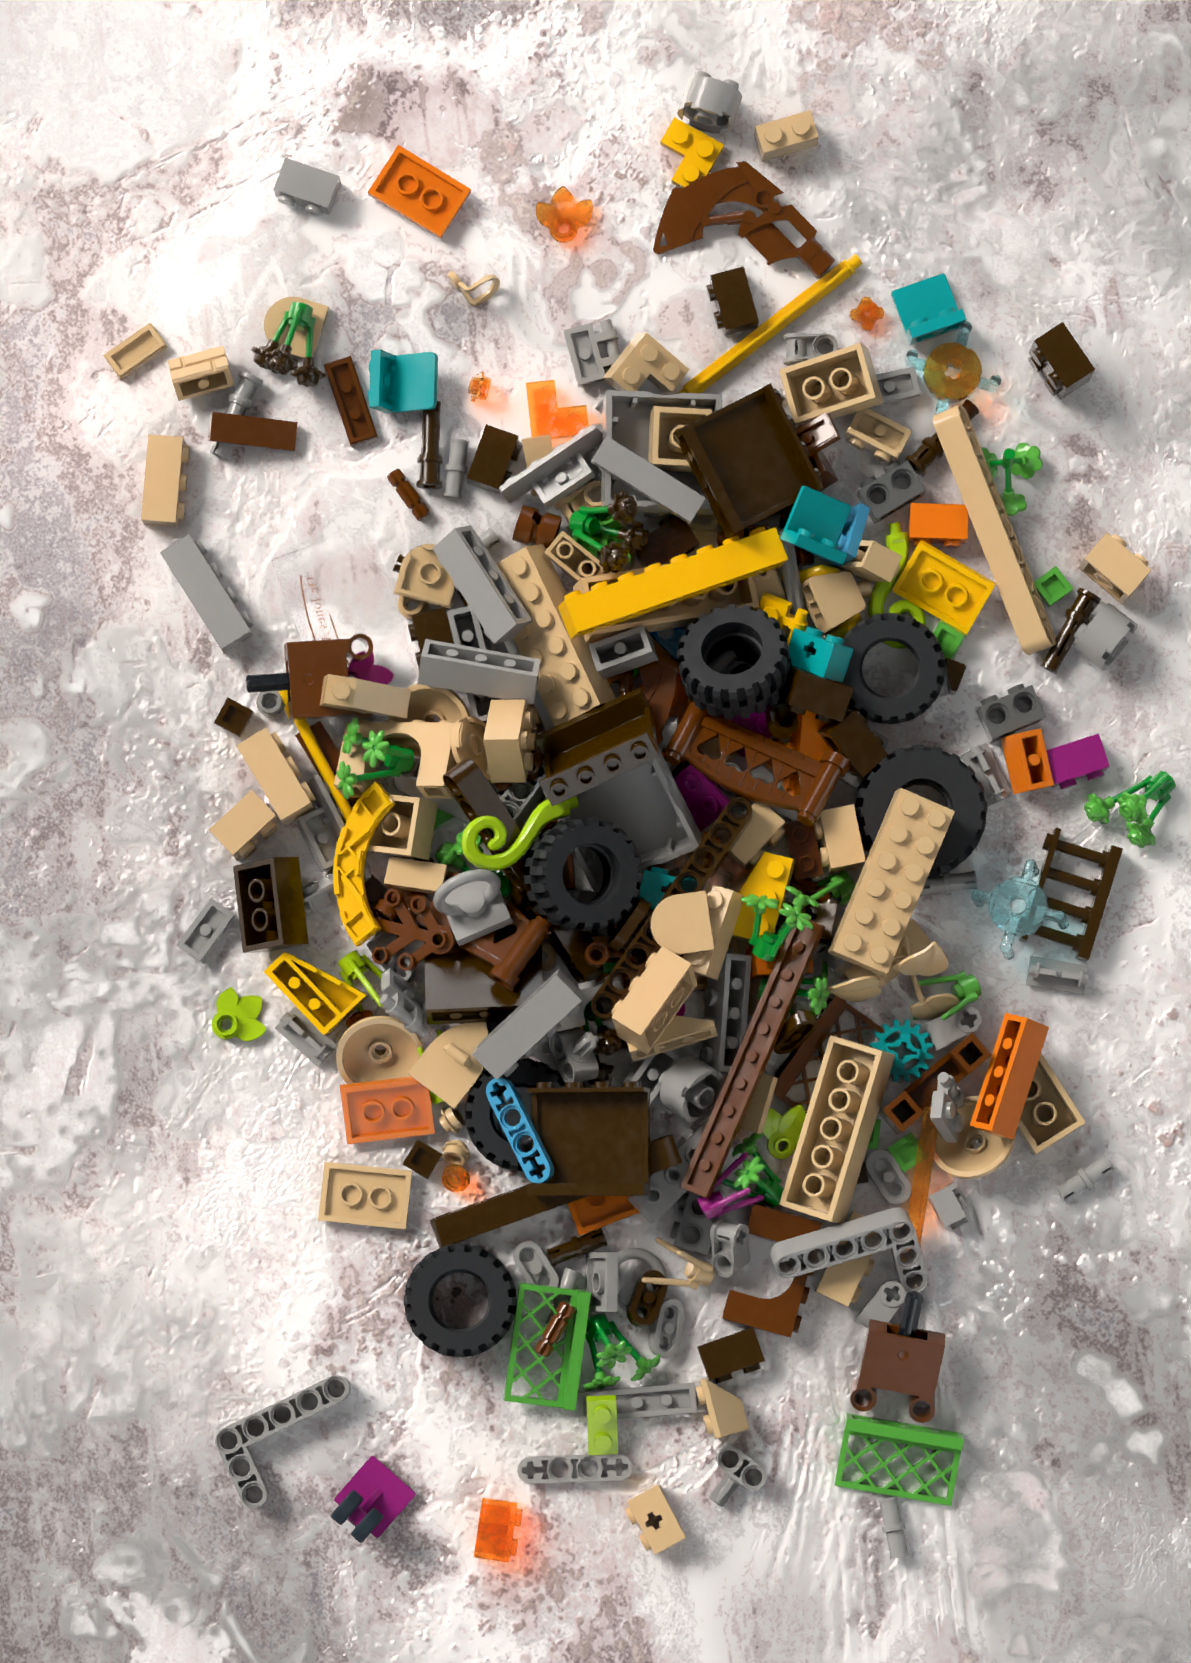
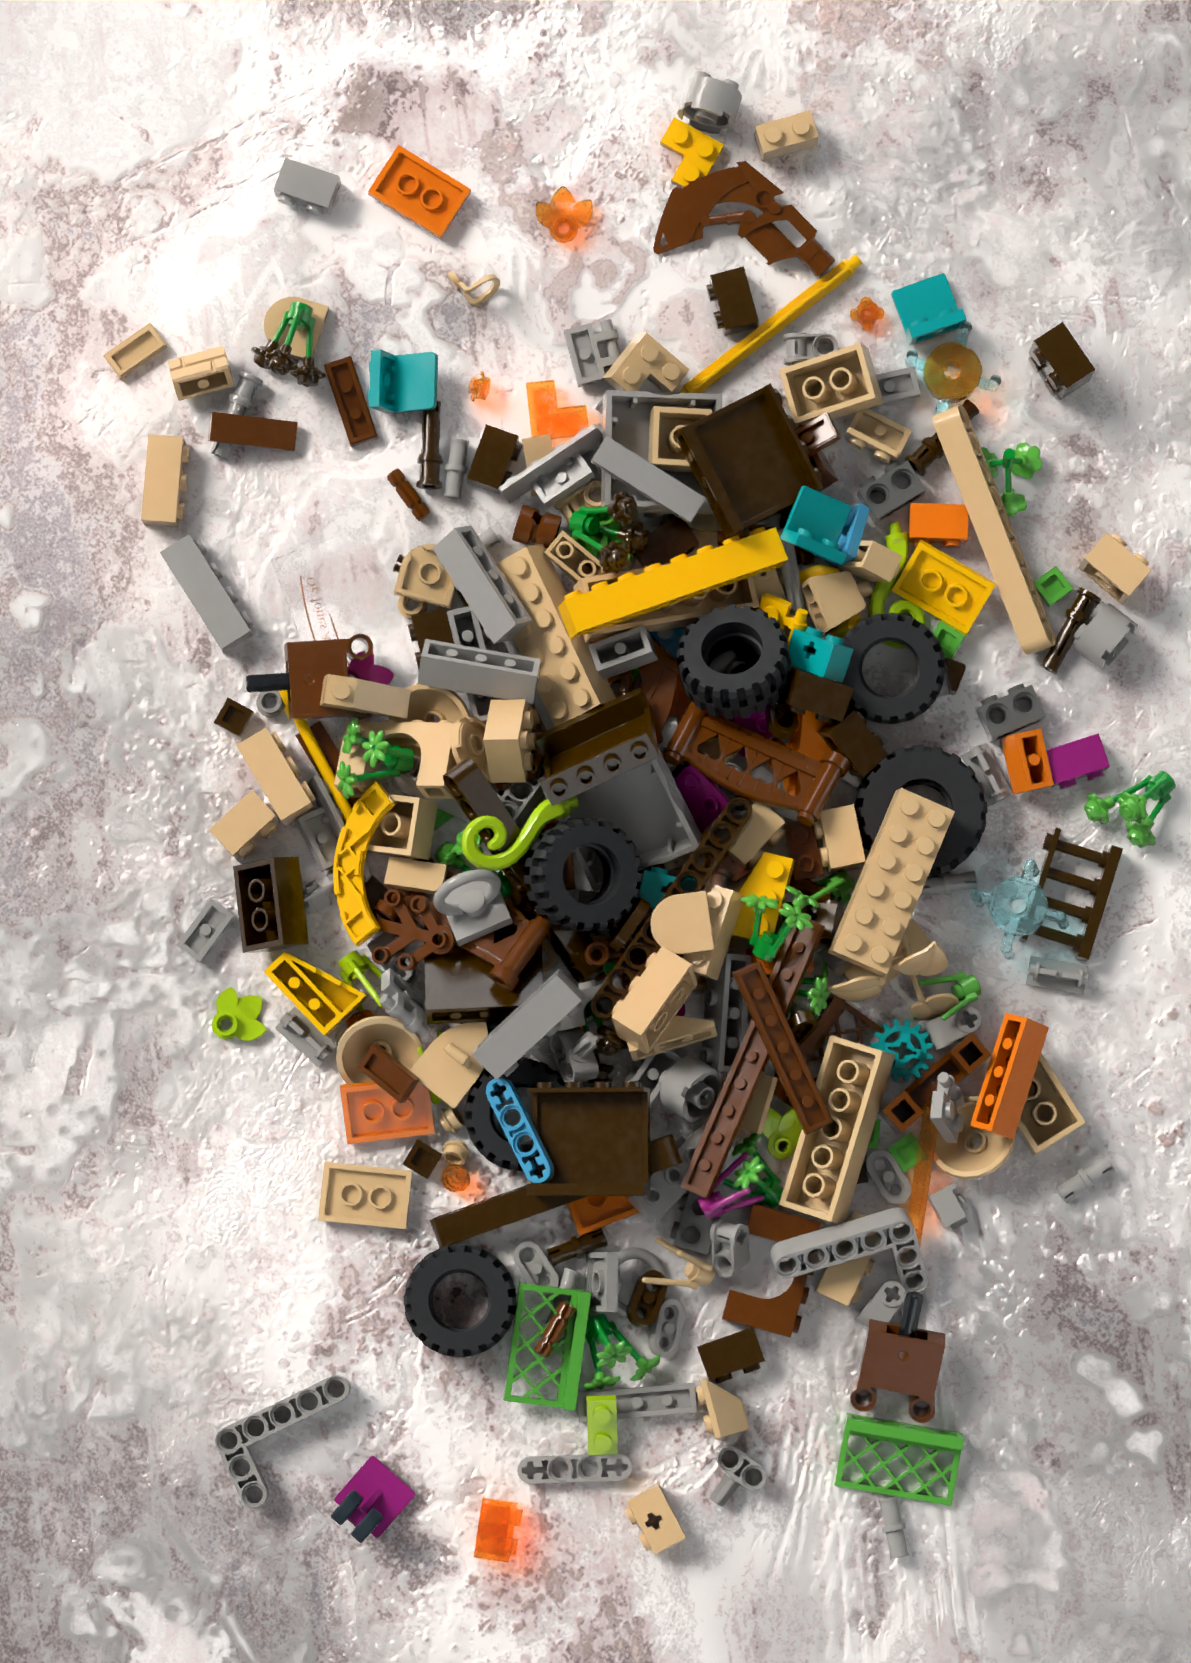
none -> reddish brown tile [357,1043,420,1103]
none -> reddish brown tile [732,960,833,1135]

